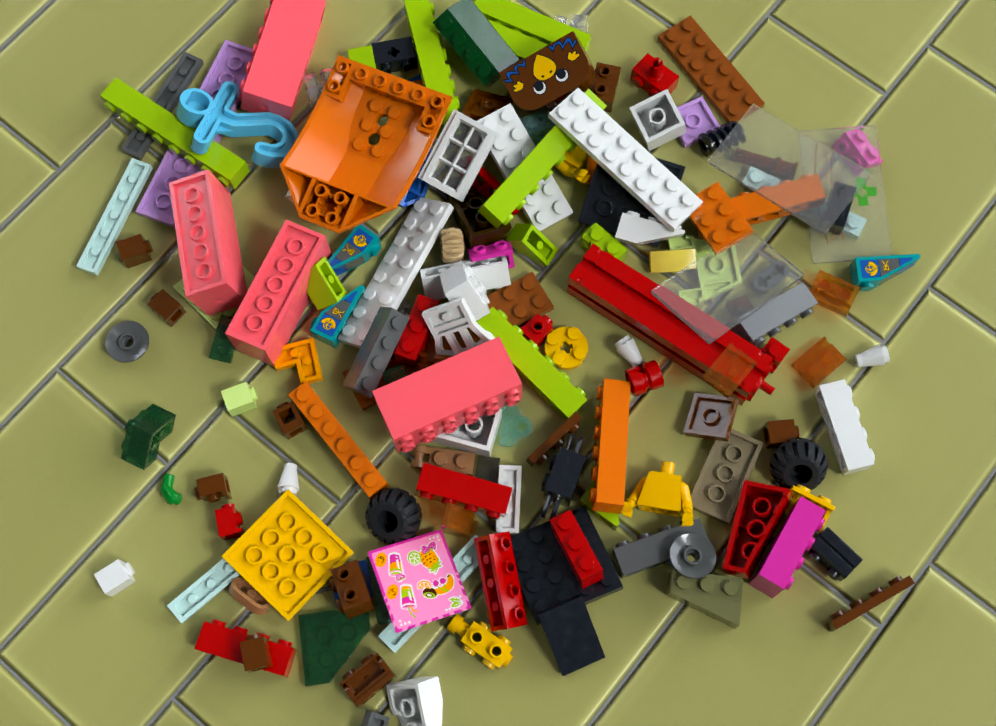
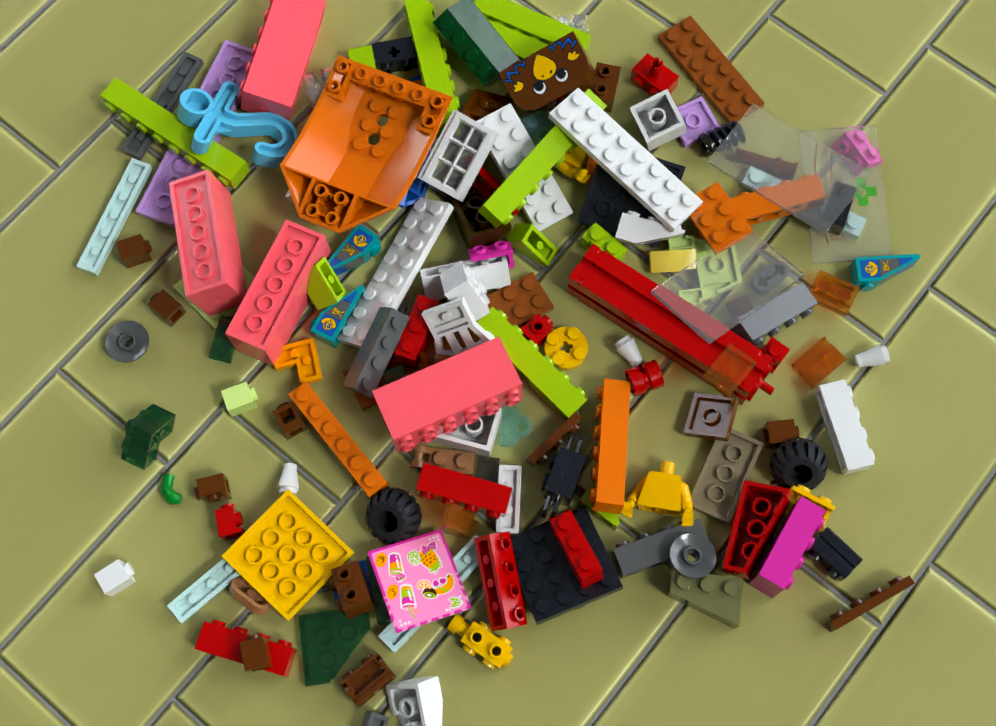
tan gear [440,227,464,263] -> none
black tile [537,594,605,676] -> none

